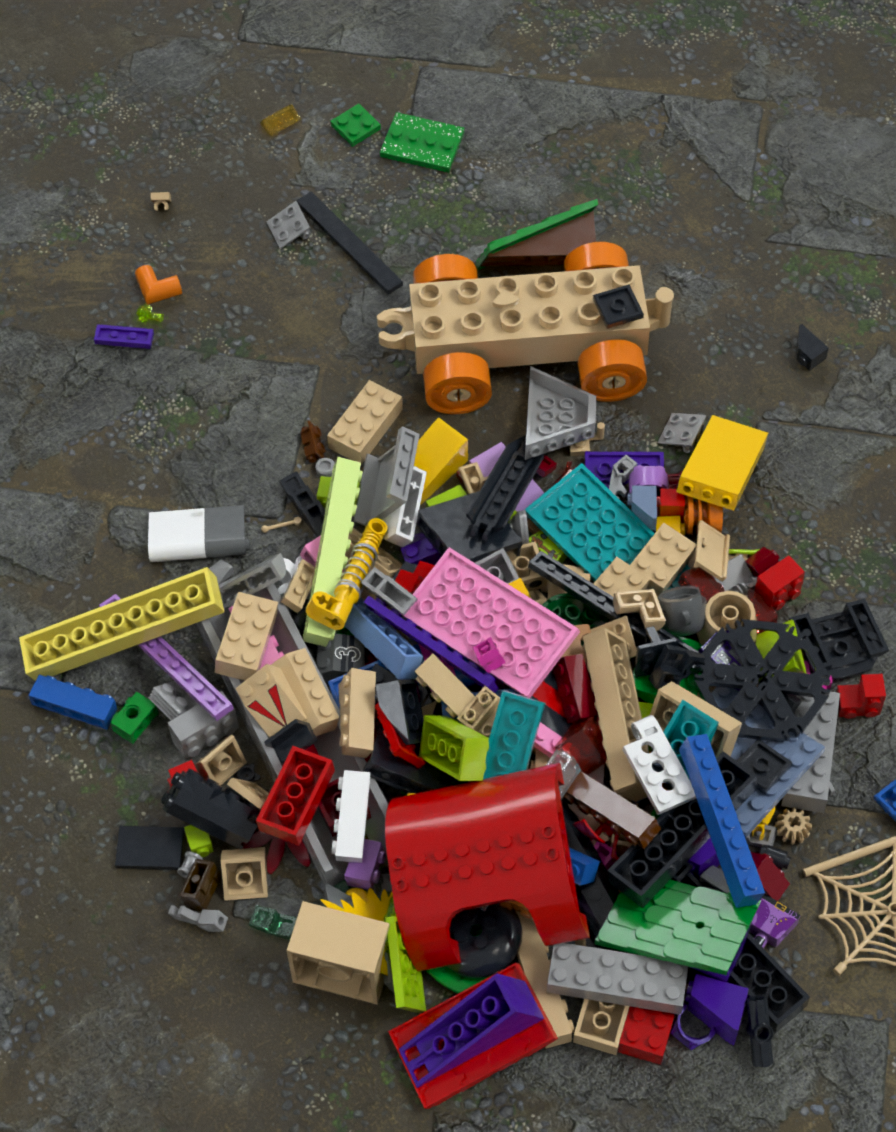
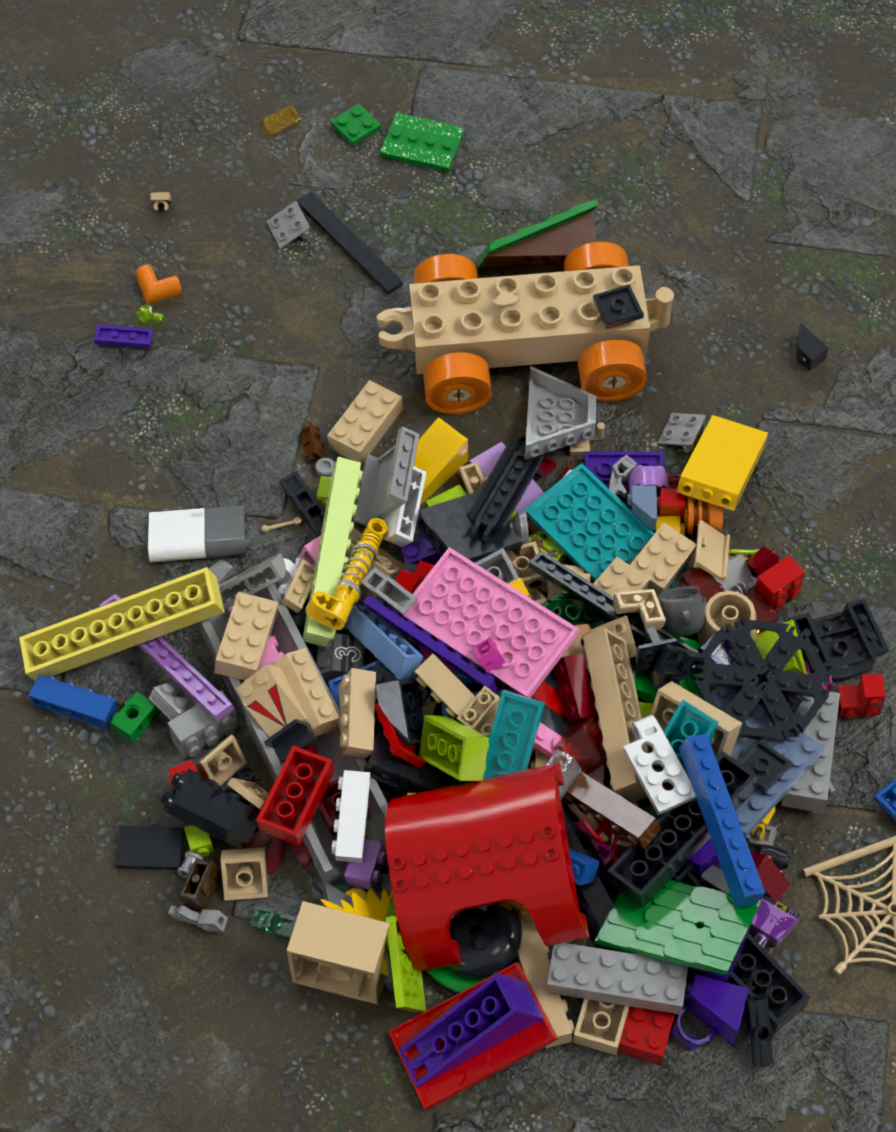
tan gear [775,807,812,845] -> none

